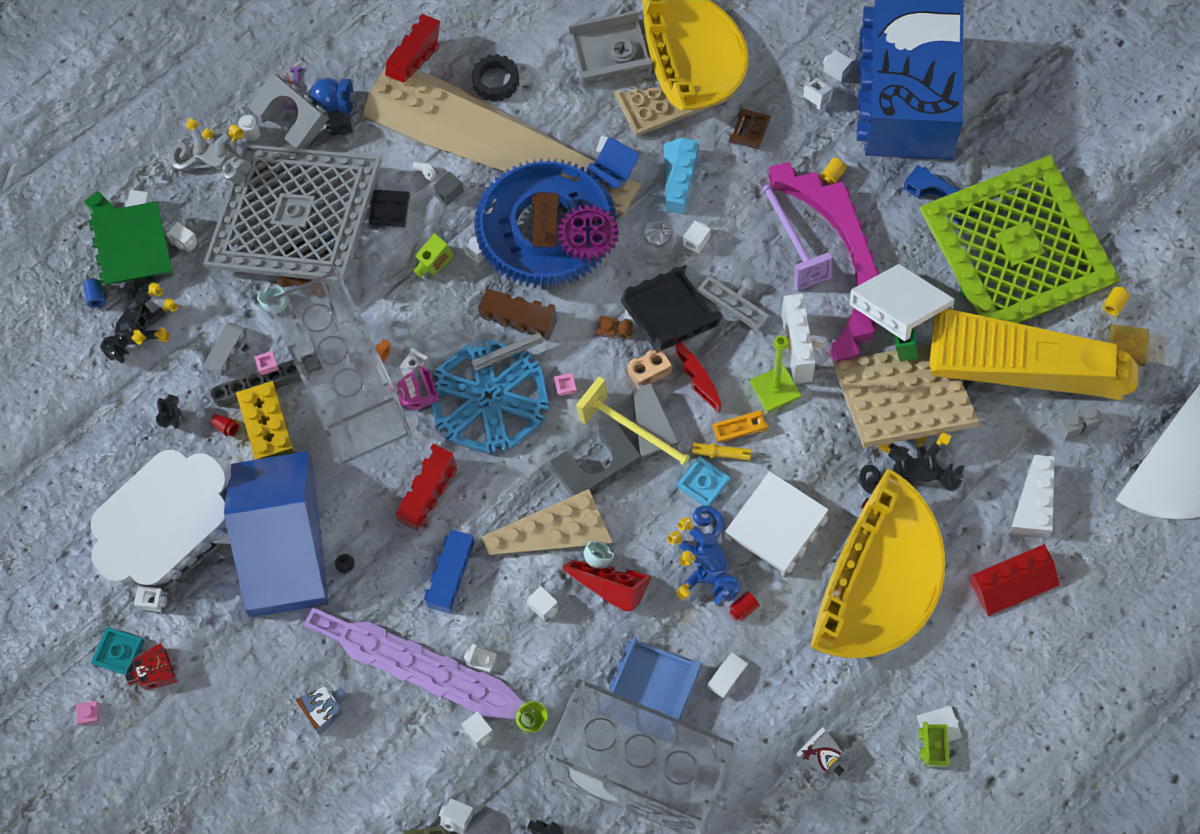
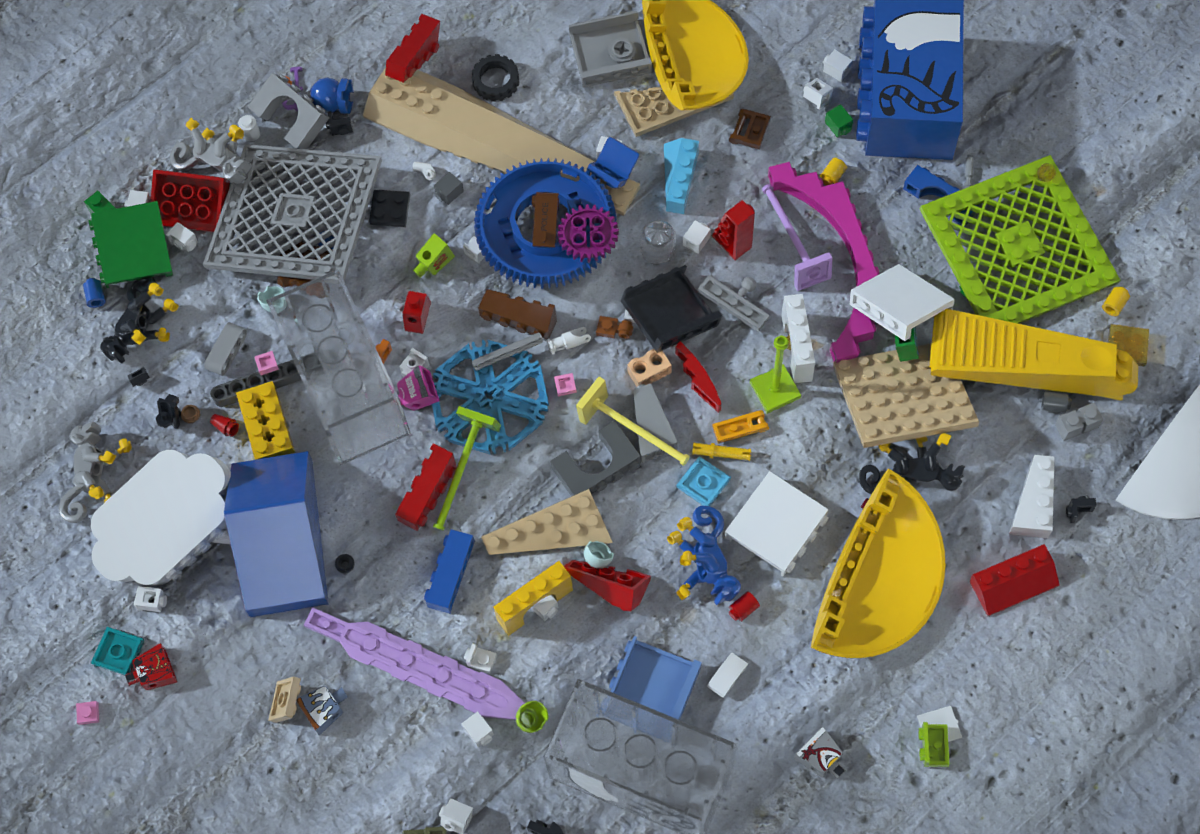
none -> light grey animal [59,422,132,523]
none -> black plate [128,367,150,387]
none -> red slope [150,169,230,232]
none -> medium nougat plate [181,405,200,423]
none -> tan plate [268,676,301,723]
none -> red torso [403,291,431,334]
none -> lime tile [433,406,501,531]
none -> yellow arch [493,561,573,636]
none -> white piece [546,327,591,355]
none -> red wedge [711,200,755,261]
none -> green brick [825,104,853,138]
none -> clear yellow plate [1037,163,1056,182]
none -> dark grey brick [1041,391,1072,413]
none -> black bracket [1066,496,1097,523]

